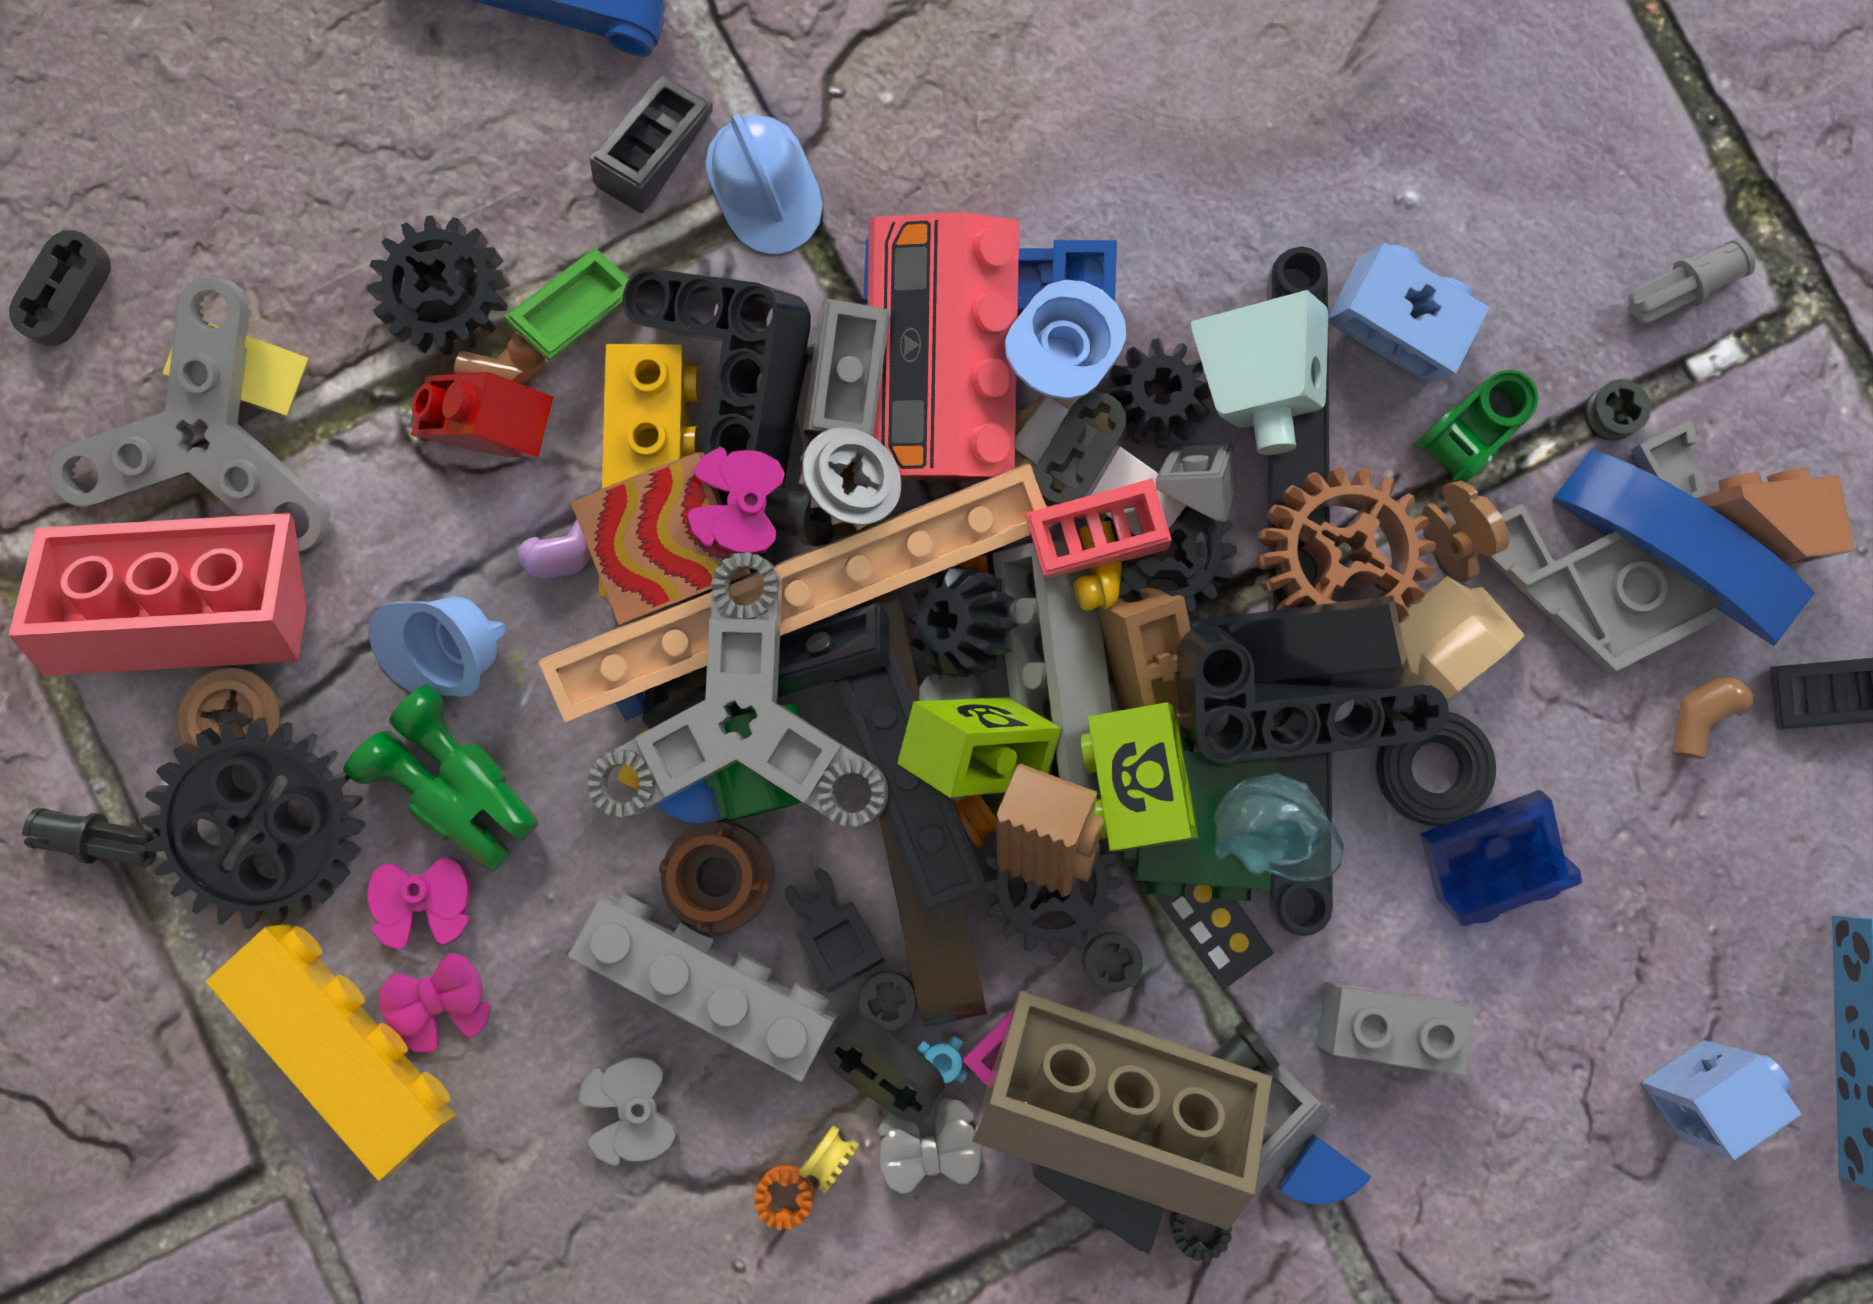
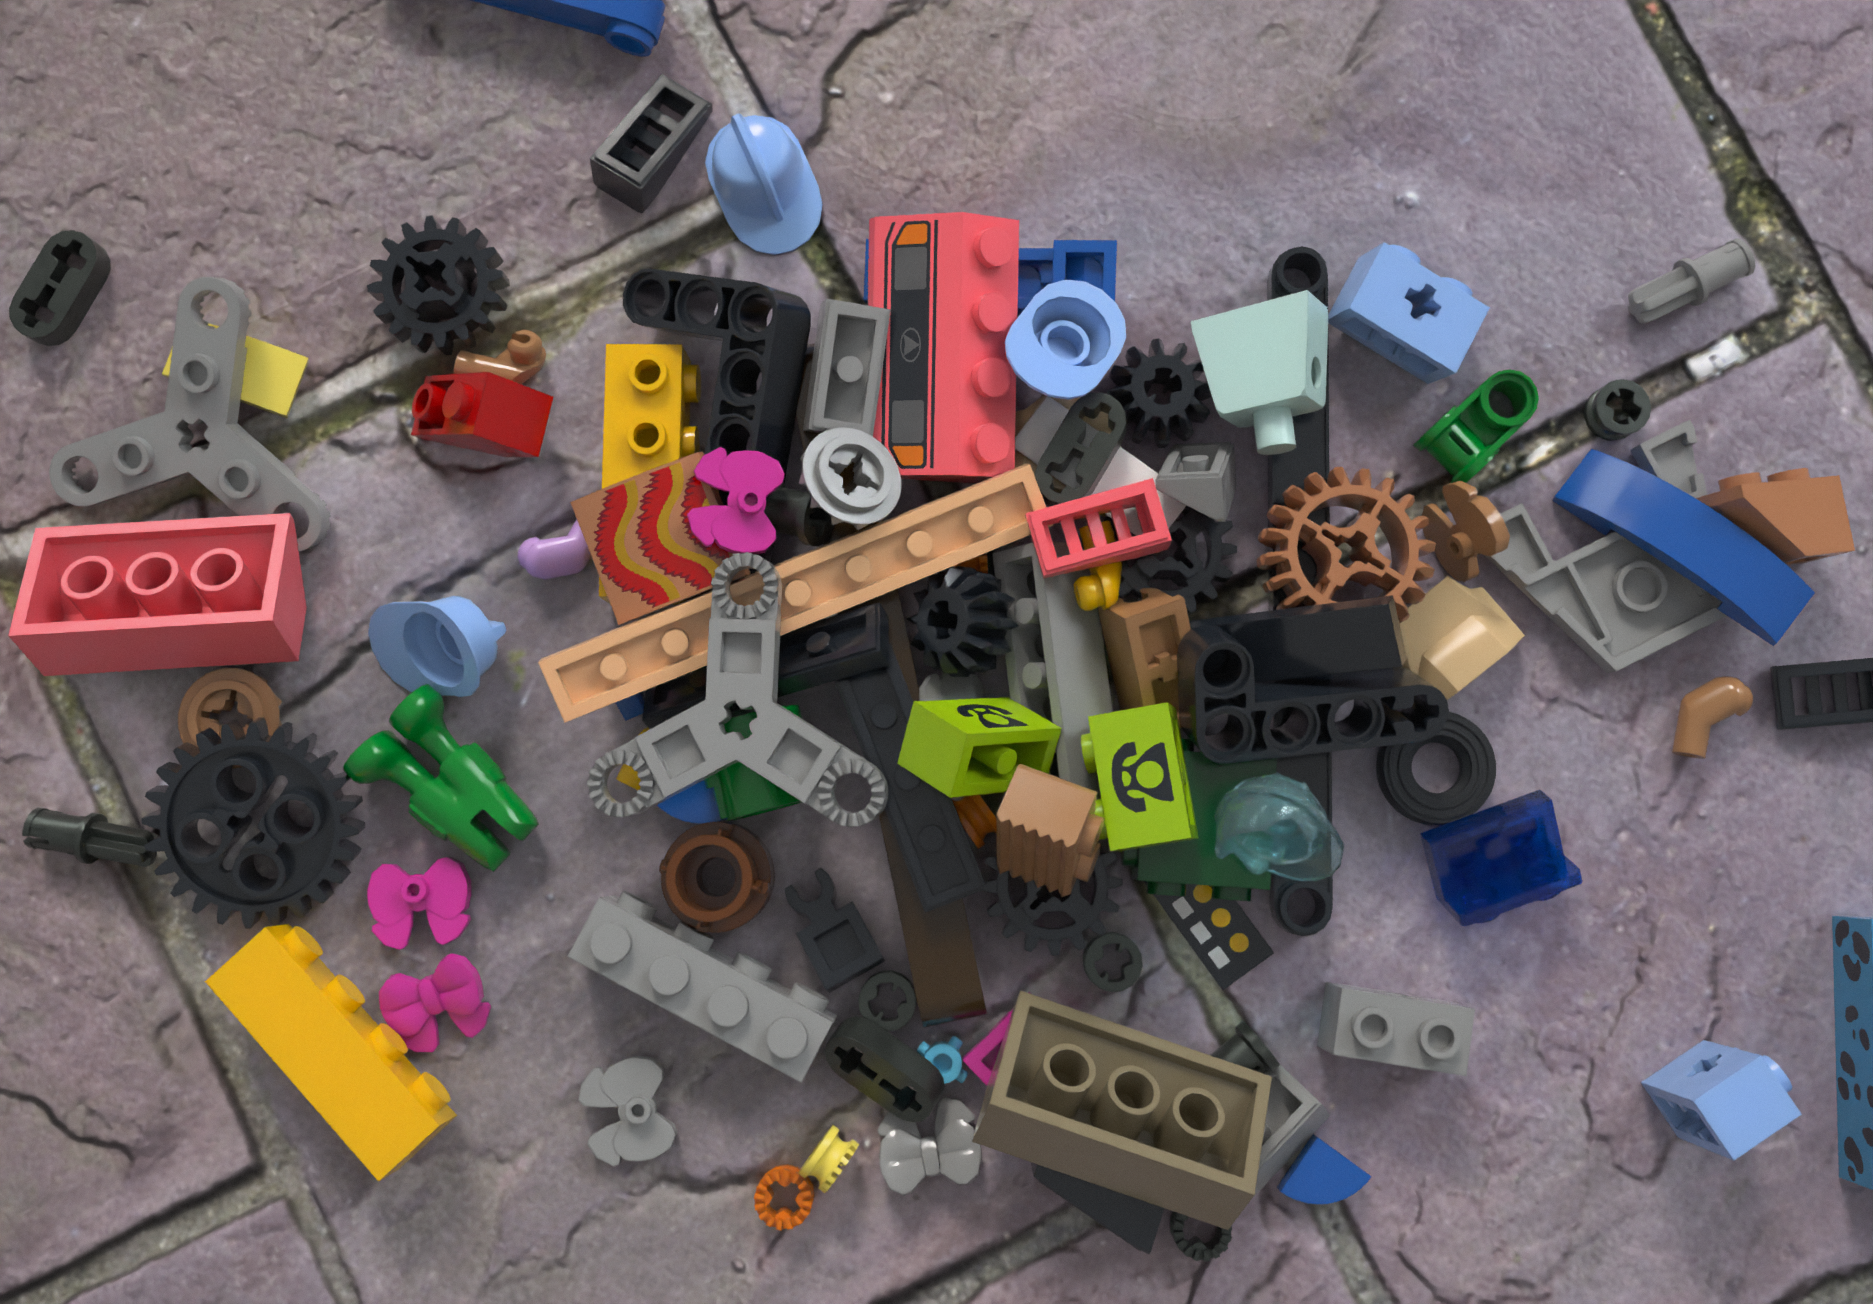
bright green tile [504,248,629,361] -> none

